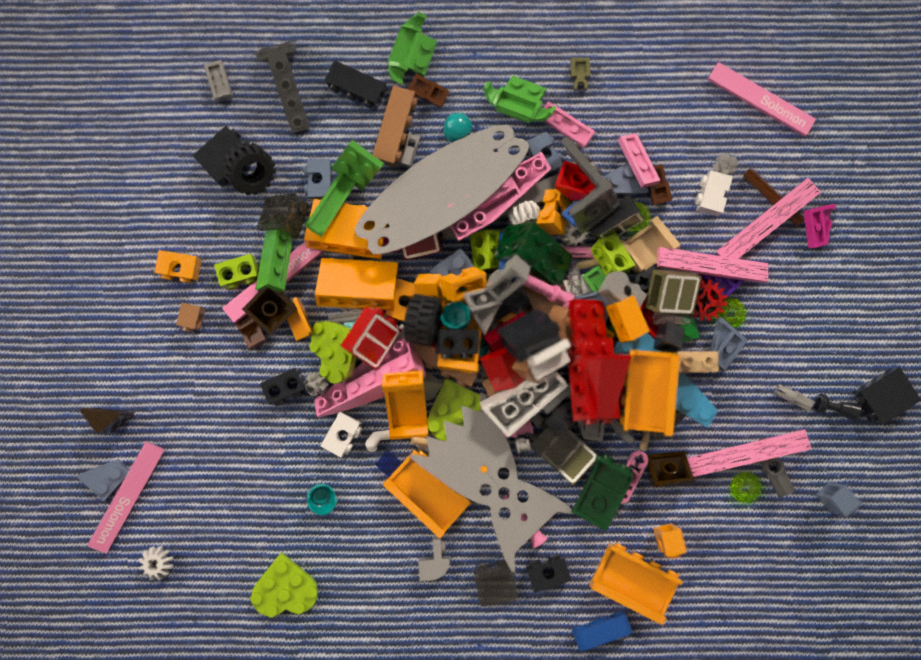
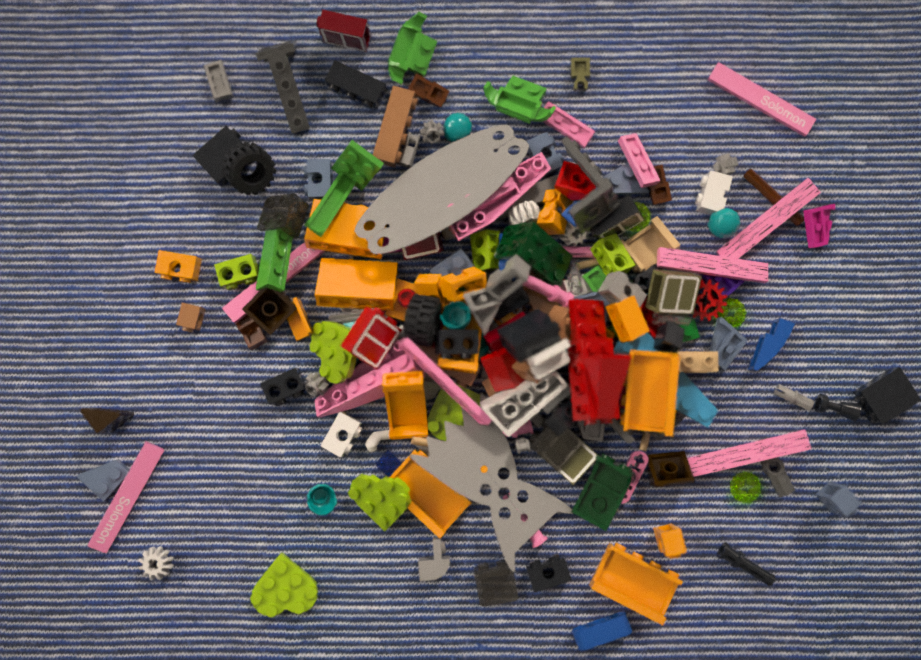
none -> dark red brick [316,9,371,52]
none -> lime plate [348,473,412,532]
none -> red plate [397,288,416,308]
none -> bright pink tile [398,338,492,425]
none -> light grey gear [420,119,444,145]
none -> teal hair [708,208,741,238]
none -> black pin [717,542,776,586]
none -> blue slope [748,318,795,371]

